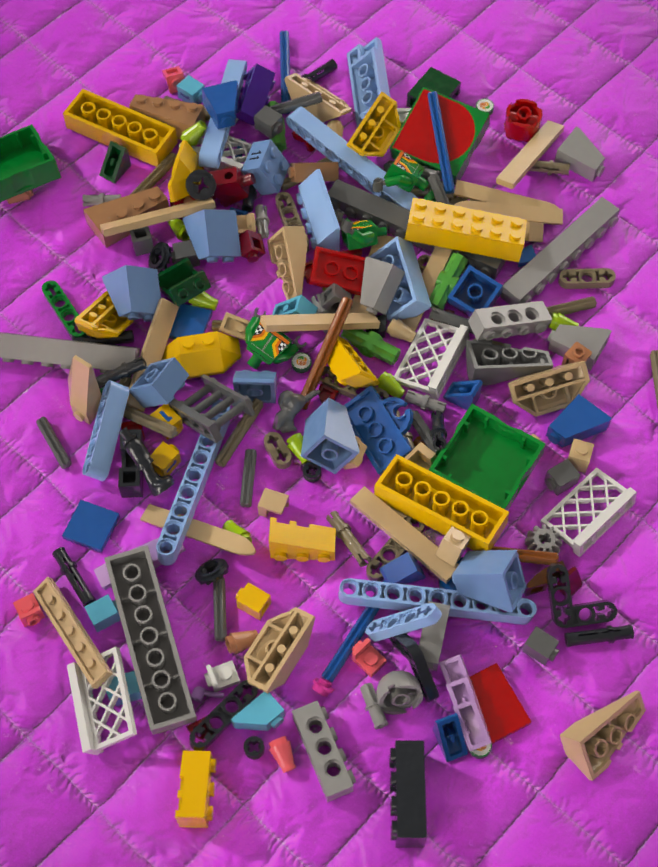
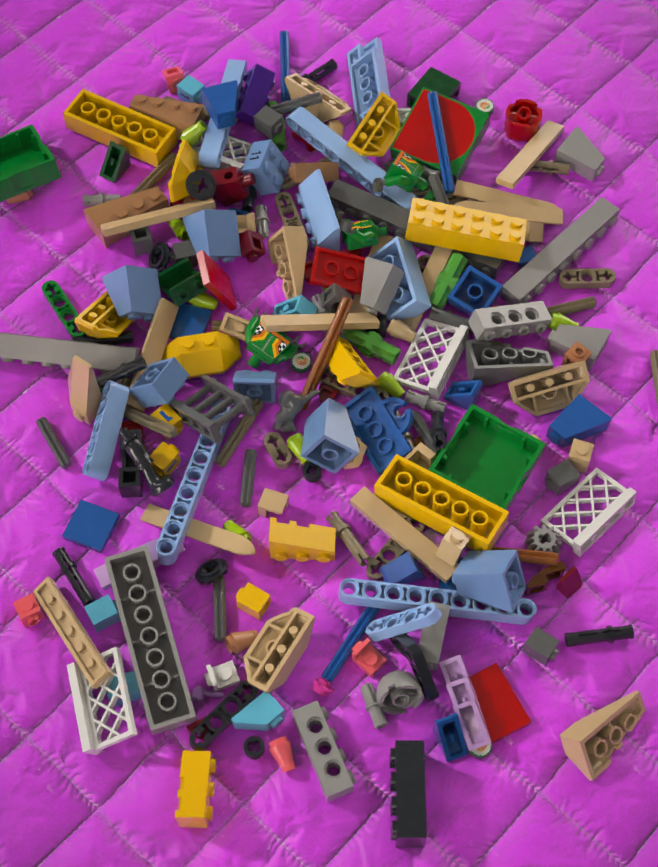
black beam [546,563,617,628] -> none
none -> red tile [196,250,237,311]

